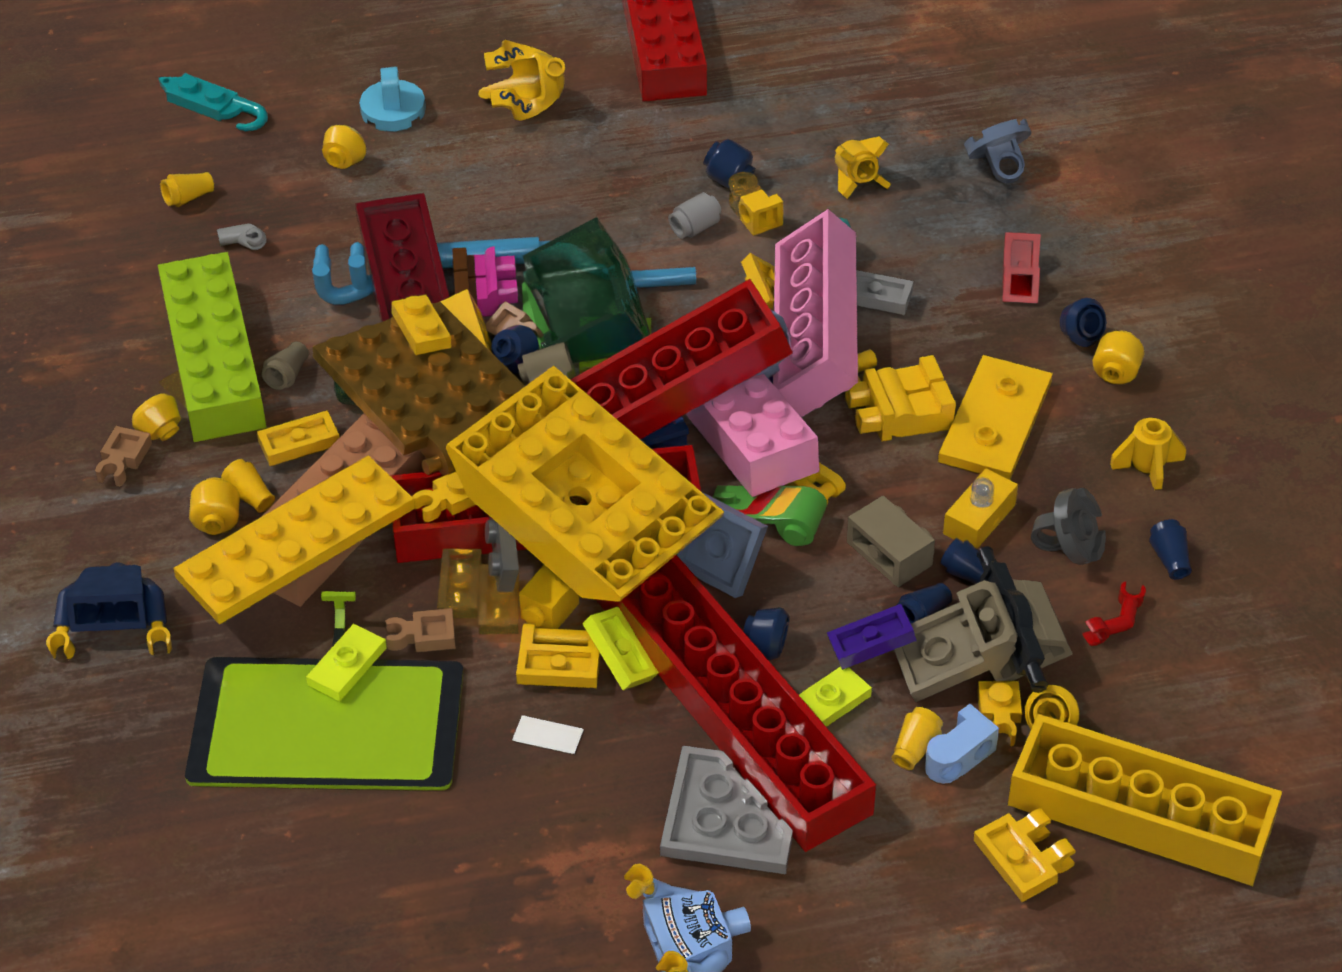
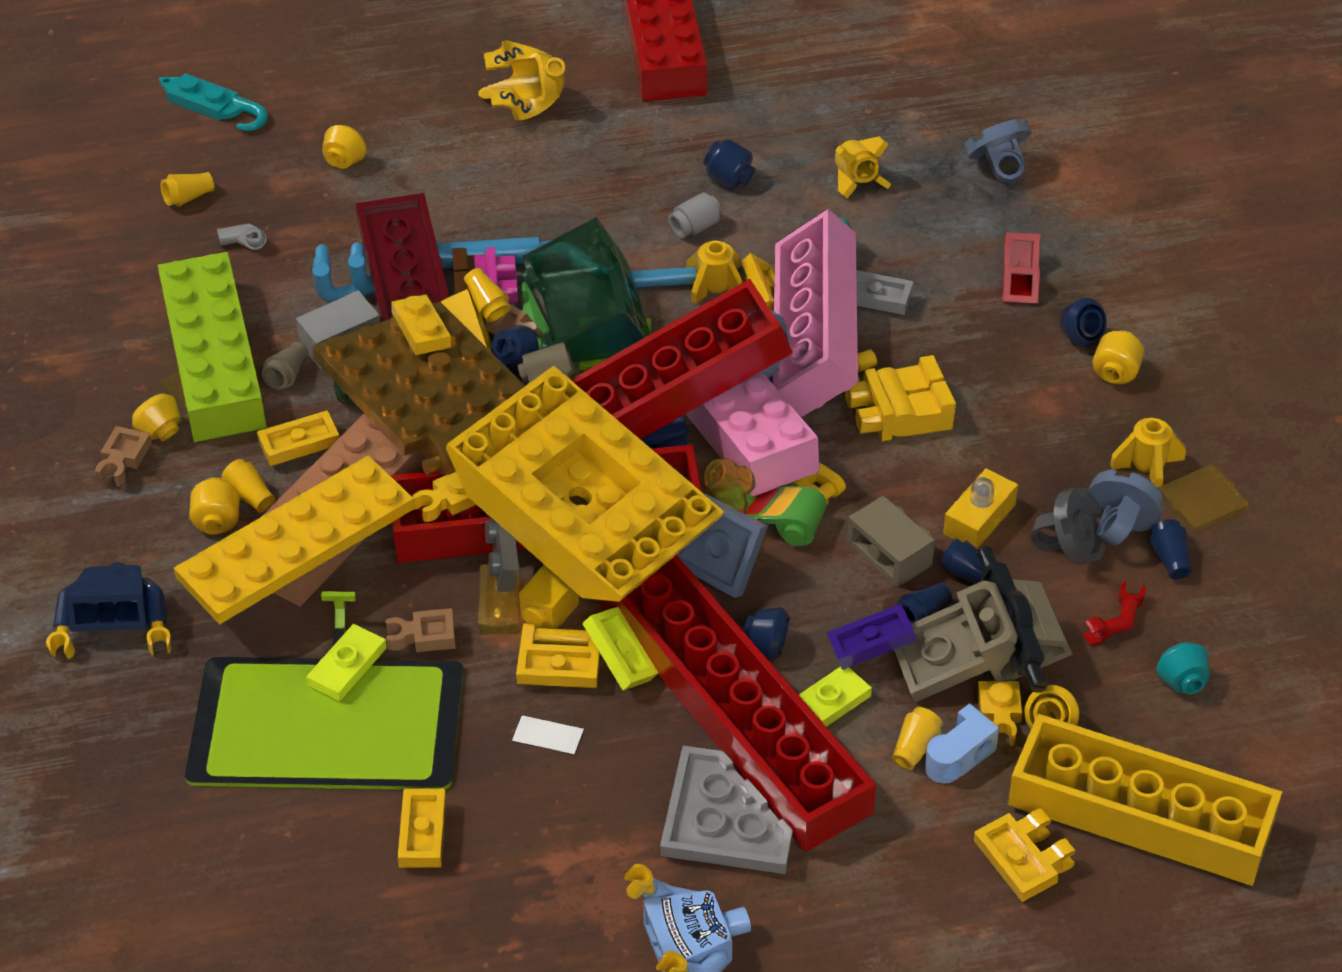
medium azure tile [359,67,426,132] -> none
clear yellow plate [437,549,482,618] -> none
yellow leg [729,172,783,236] -> none
yellow plate [938,355,1053,480] -> none
none -> light grey brick [296,291,380,369]
none -> yellow plate [398,788,446,868]
none -> yellow cone [464,268,511,323]
none -> yellow brick [686,241,743,304]
none -> clear yellow plate [704,458,755,514]
none -> sand blue tile [1088,470,1164,547]
none -> teal cone [1156,642,1210,694]
none -> clear yellow piece [1158,464,1249,533]

